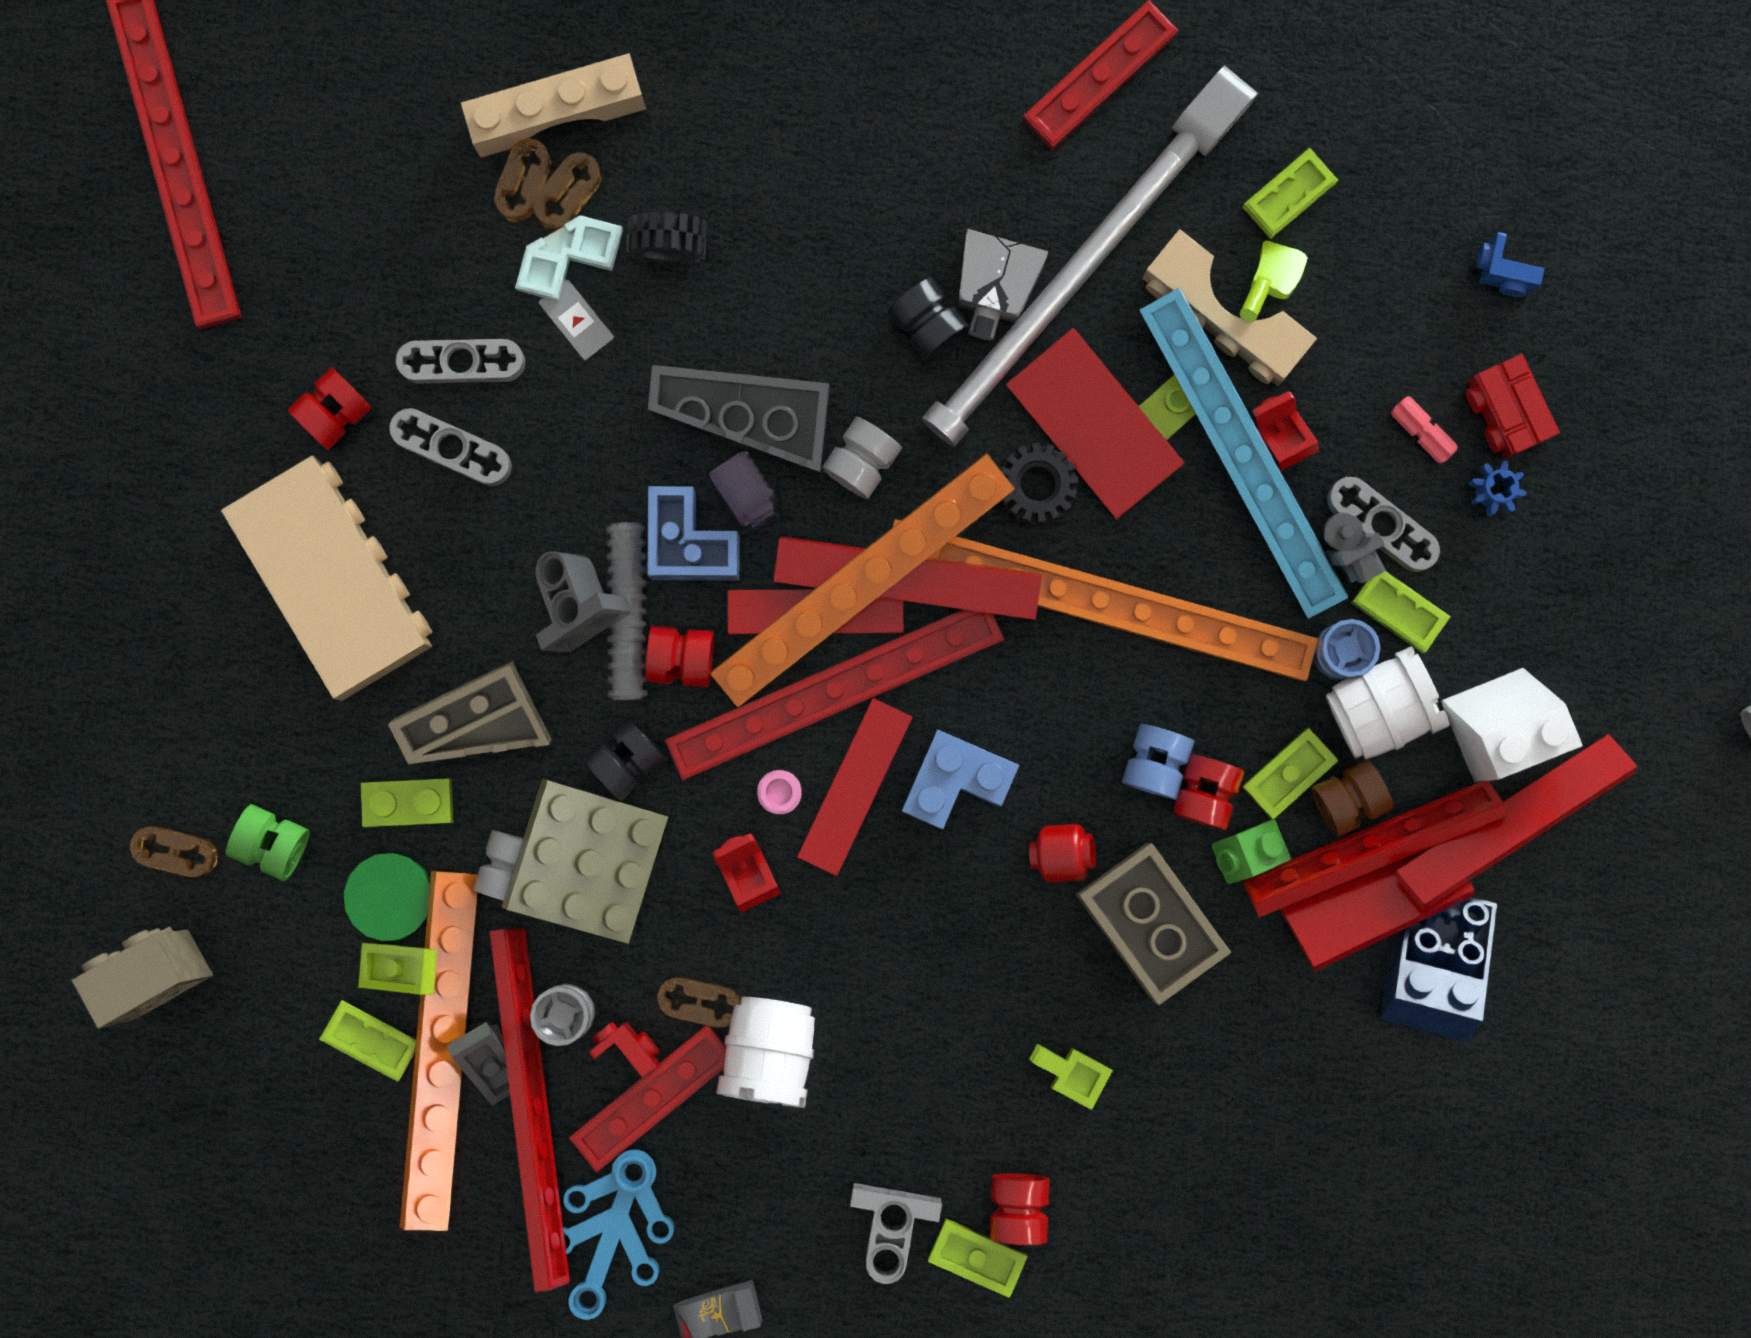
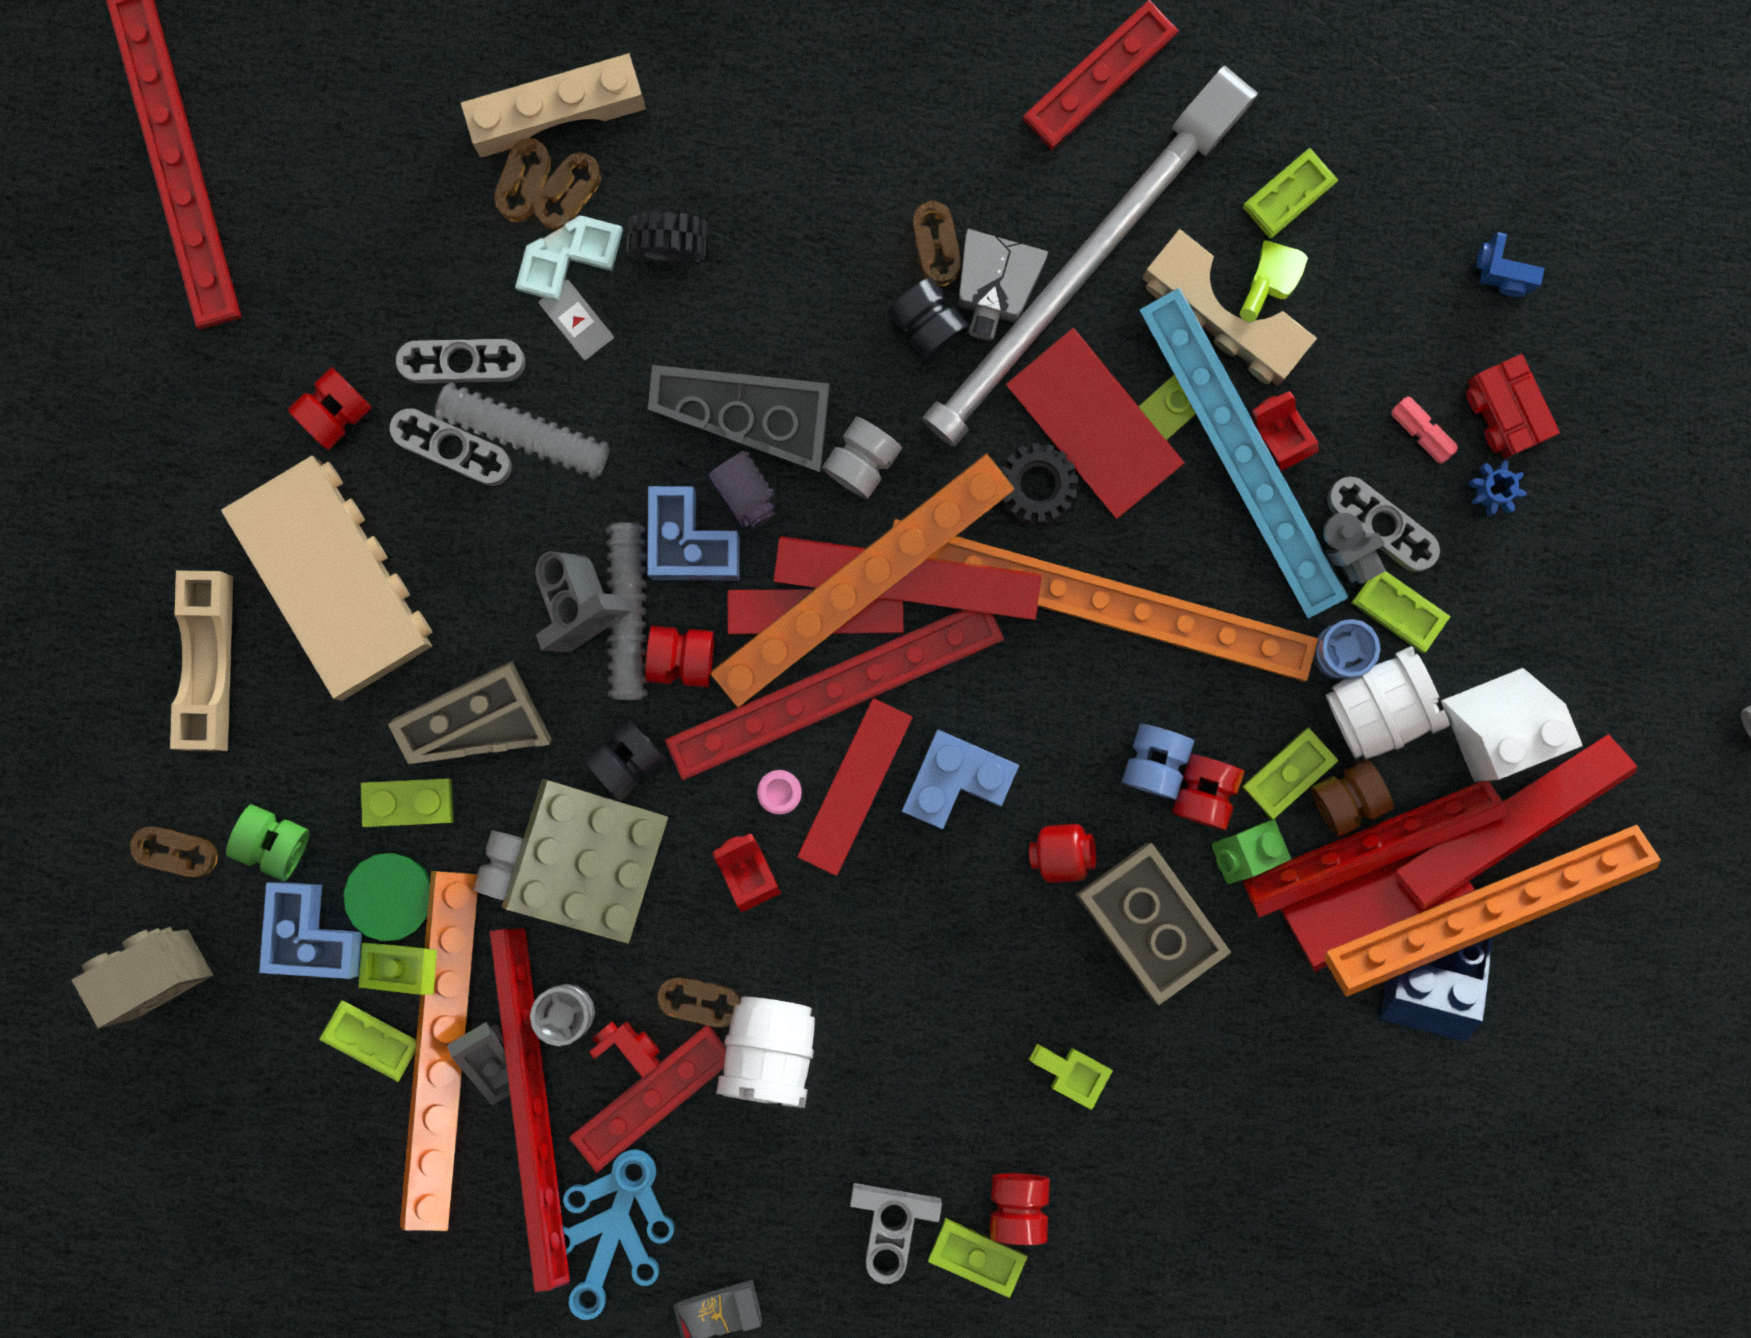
none -> tan arch [170,571,233,751]
none -> medium blue brick [259,882,363,979]
none -> clear piece [435,382,609,479]
none -> clear orange beam [913,201,961,286]
none -> orange plate [1324,825,1661,997]

